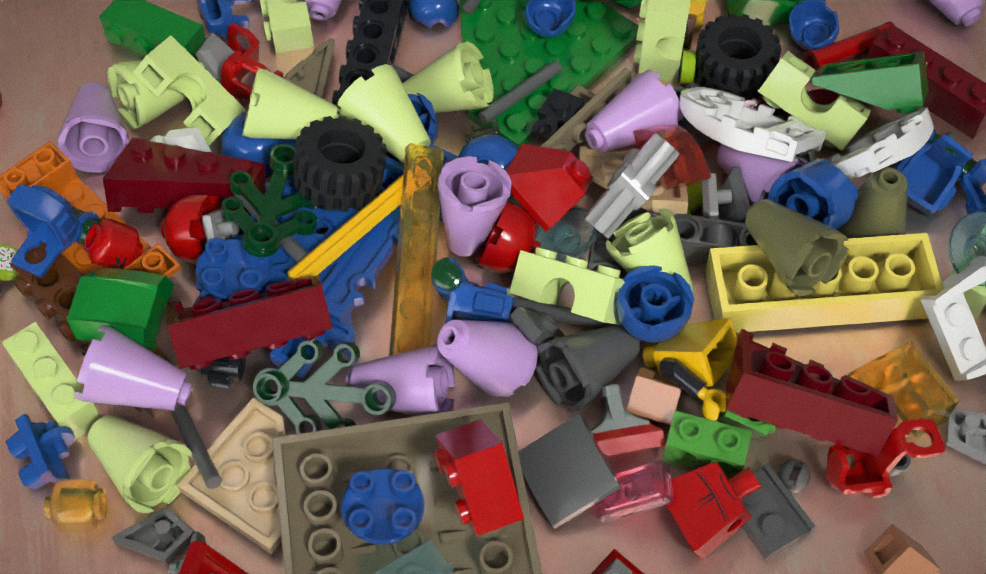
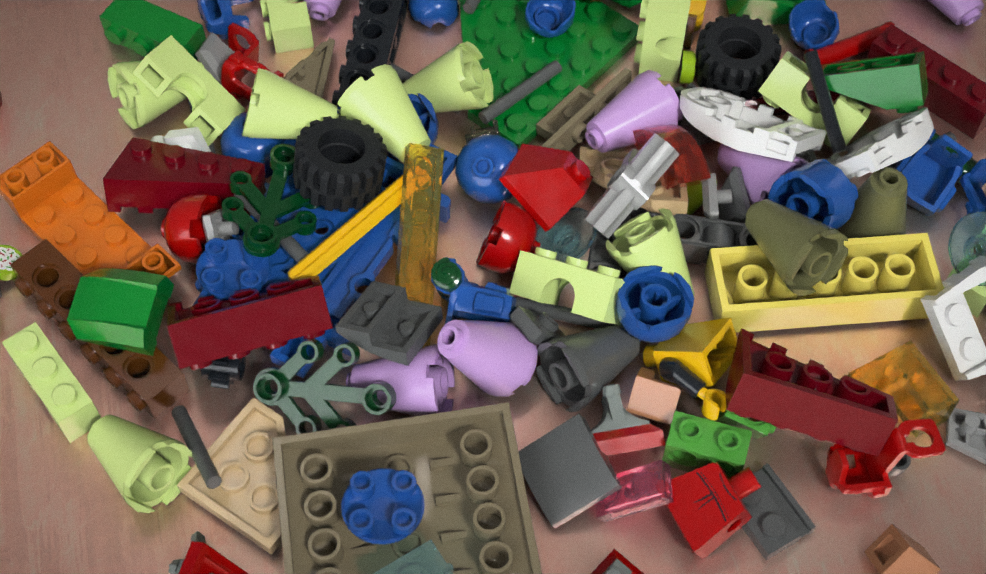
blue hips [5,414,75,490] -> none
blue piece [7,185,102,278] -> none
clear yellow head [44,479,108,533] -> none
lavender cone [58,82,129,173] -> none
lavender cone [75,325,193,411] -> none
red head [84,219,143,269] -> none
dark grey piece [112,507,195,564] -> none
red brick [433,419,524,537] -> none
lavender cone [438,156,511,256] -> none
black plate [532,88,584,140] -> none
dark grey hinge [777,458,810,493] -> none
none -> dark grey slope [335,281,443,366]
none -> black bar [804,50,847,154]

